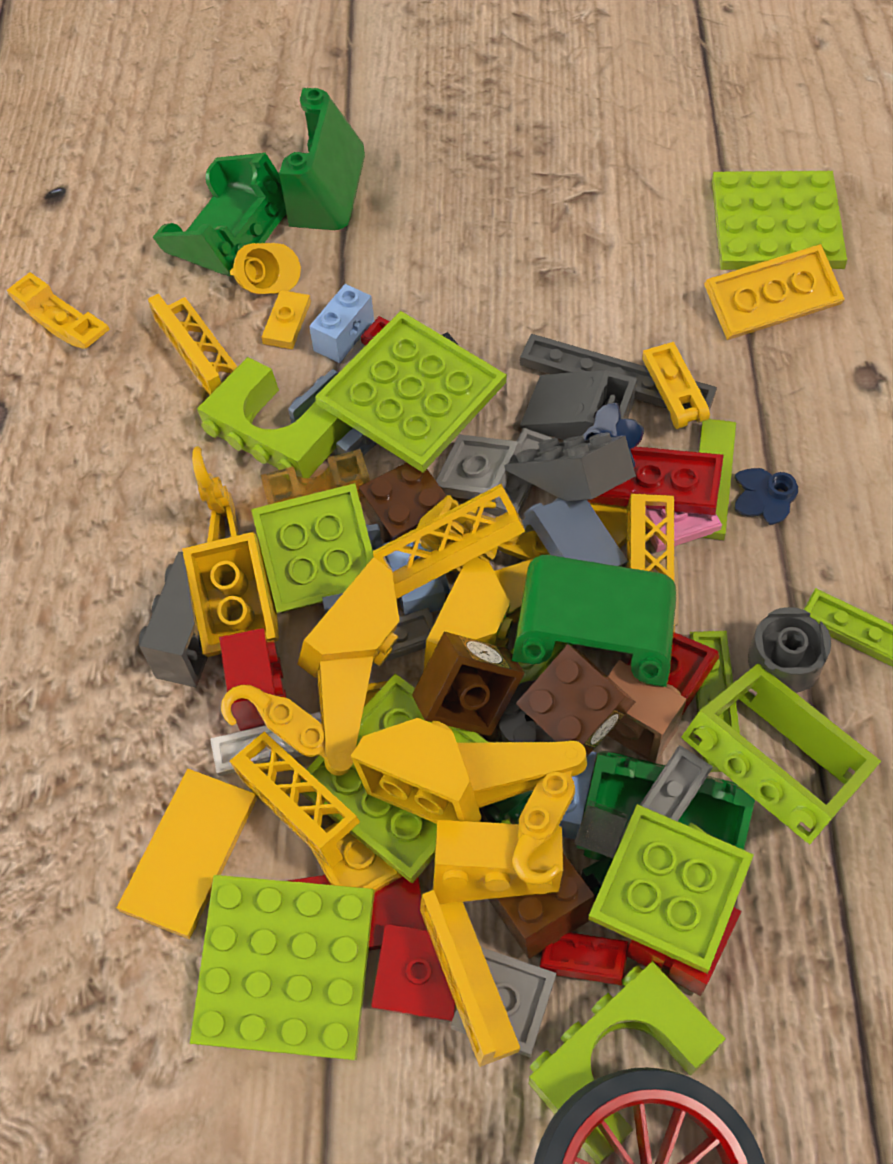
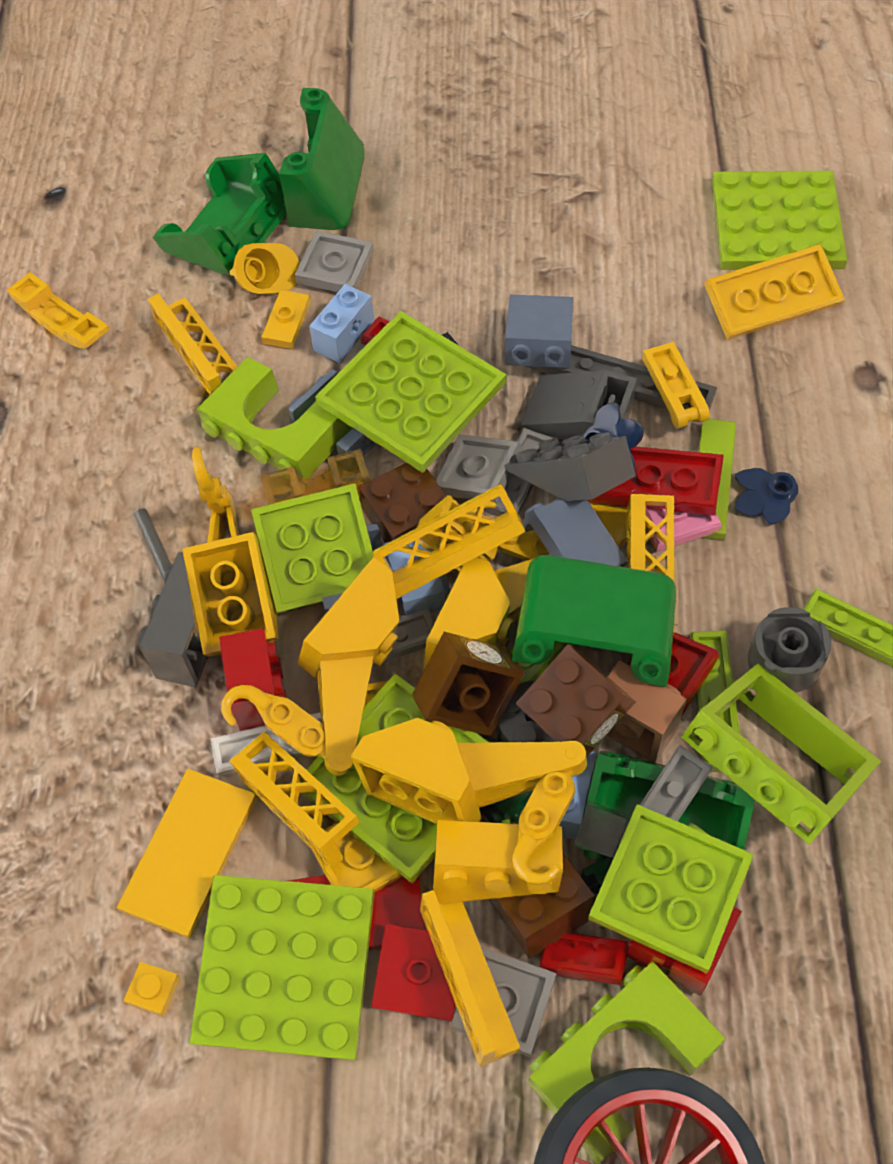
none -> yellow plate [123,961,180,1017]
none -> dark grey bar [134,509,171,583]
none -> light grey plate [295,230,374,292]
none -> sand blue panel [505,294,573,368]

